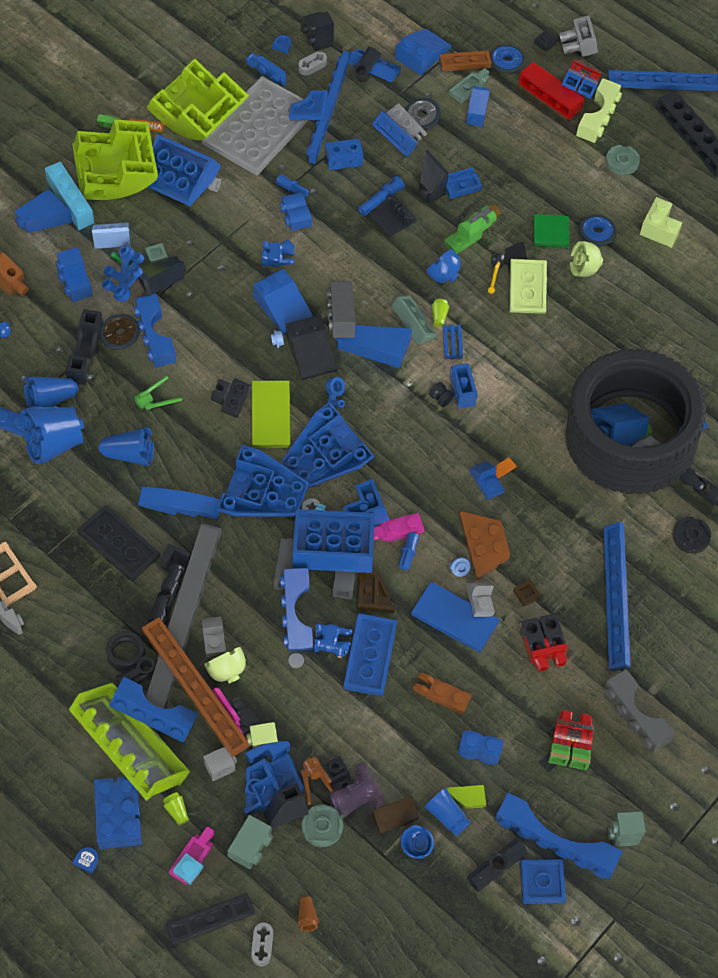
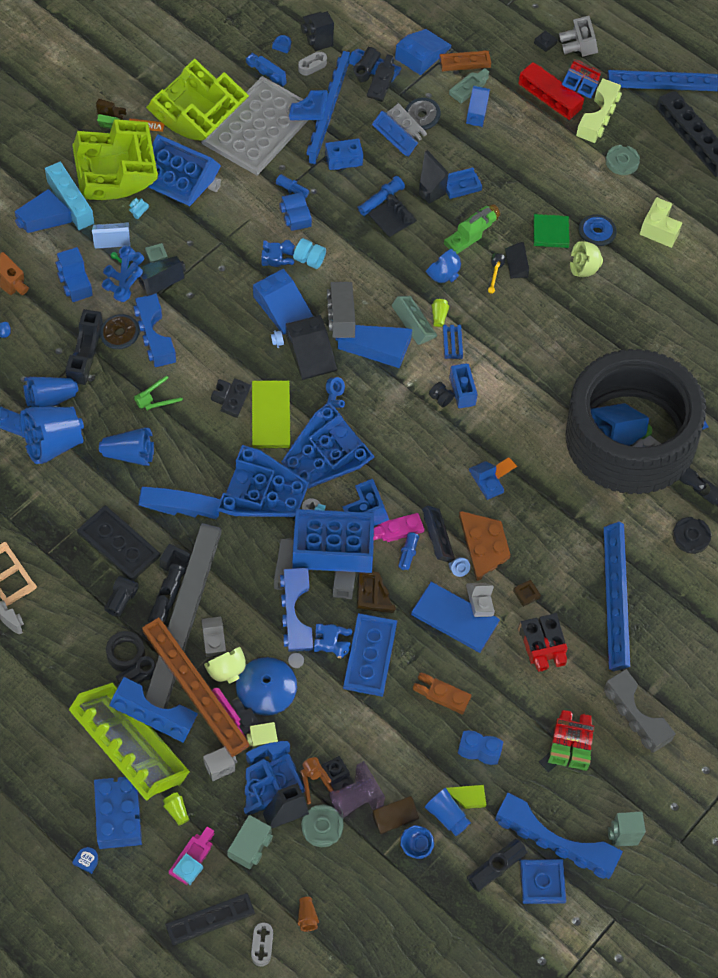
blue wheel [490,45,525,73] -> none
yellowish green tile [510,259,547,314] -> none
none -> dark brown plate [96,99,127,120]
none -> black piece [104,576,139,617]
none -> medium azure plate [129,198,149,219]
none -> blue dish [236,657,297,715]
none -> medium azure wheel [293,238,326,269]
none -> black hinge [367,54,395,102]
none -> black plate [422,505,455,563]

